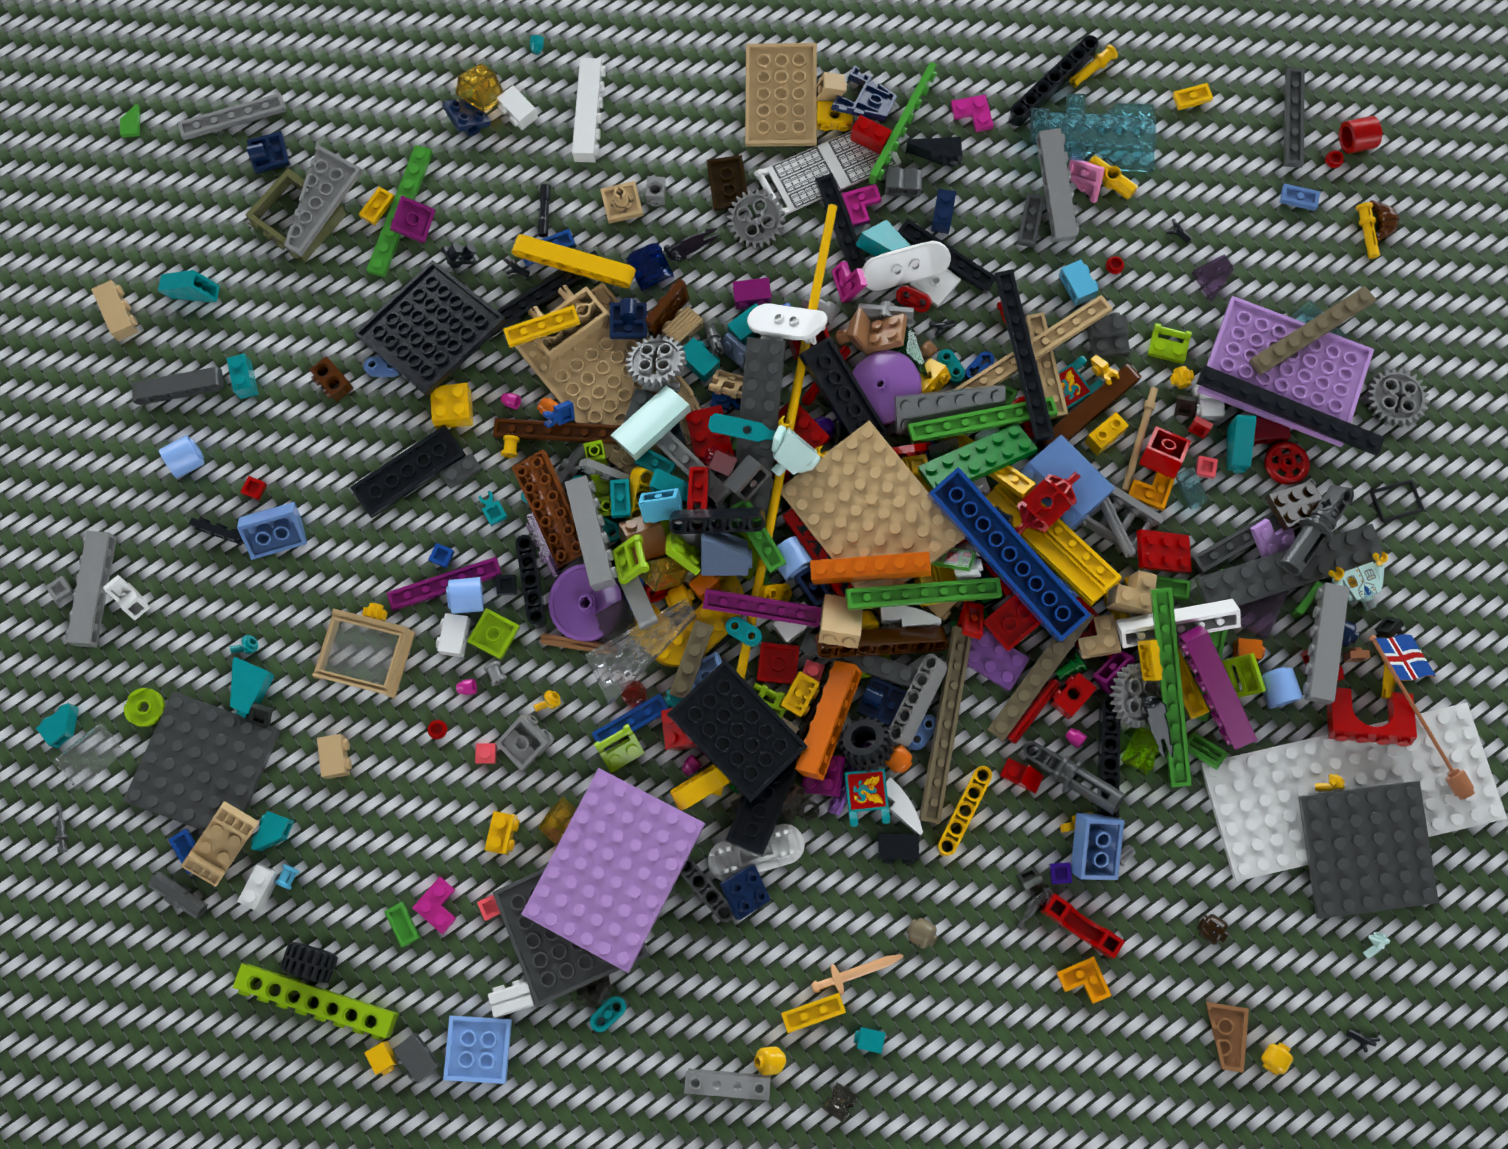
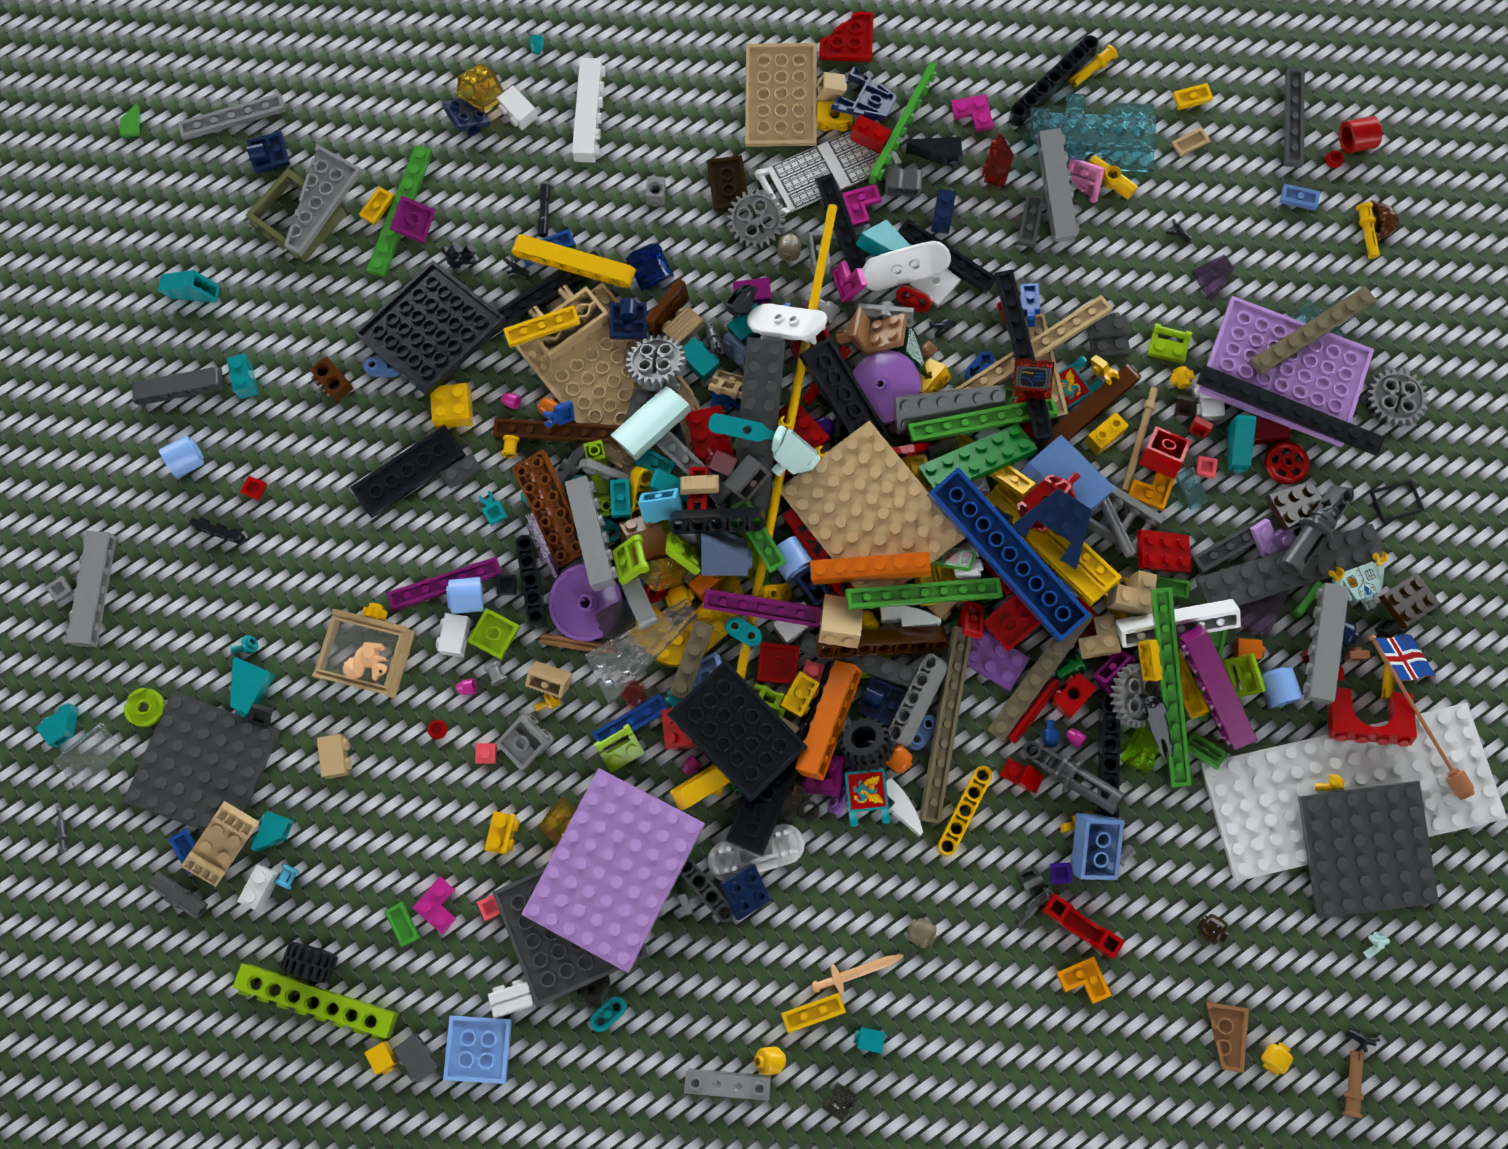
tan brick [91,280,138,341] -> none
white brick [103,575,150,620] -> none
medium blue slope [237,502,307,560] -> none
blue plate [428,543,455,569] -> none
tan plate [600,181,644,224] -> none
black piece [664,228,719,262] -> none
black brick [877,834,919,864] -> none
teal plate [936,349,965,384] -> none
medium azure brick [1059,260,1098,306] -> none
red plate [1106,256,1124,274] -> none
none -> light nougat animal [343,642,388,681]
none -> tan brick [525,661,572,699]
none -> light grey tile [678,894,693,916]
none -> tan tile [680,475,719,495]
none -> black hand [724,285,758,317]
none -> dark tan head [777,234,802,262]
none -> light grey brick [808,231,831,275]
none -> red plate [819,11,874,62]
none -> clear red slope [982,133,1014,188]
none -> dark blue wing [1011,488,1092,570]
none -> slope [1012,358,1055,400]
none -> plate [1020,283,1040,327]
none -> blue cylinder [1043,720,1059,748]
none -> tan tile [1171,127,1211,157]
none -> medium nougat pin [1342,1051,1364,1119]
none -> dark brown plate [1378,573,1441,630]

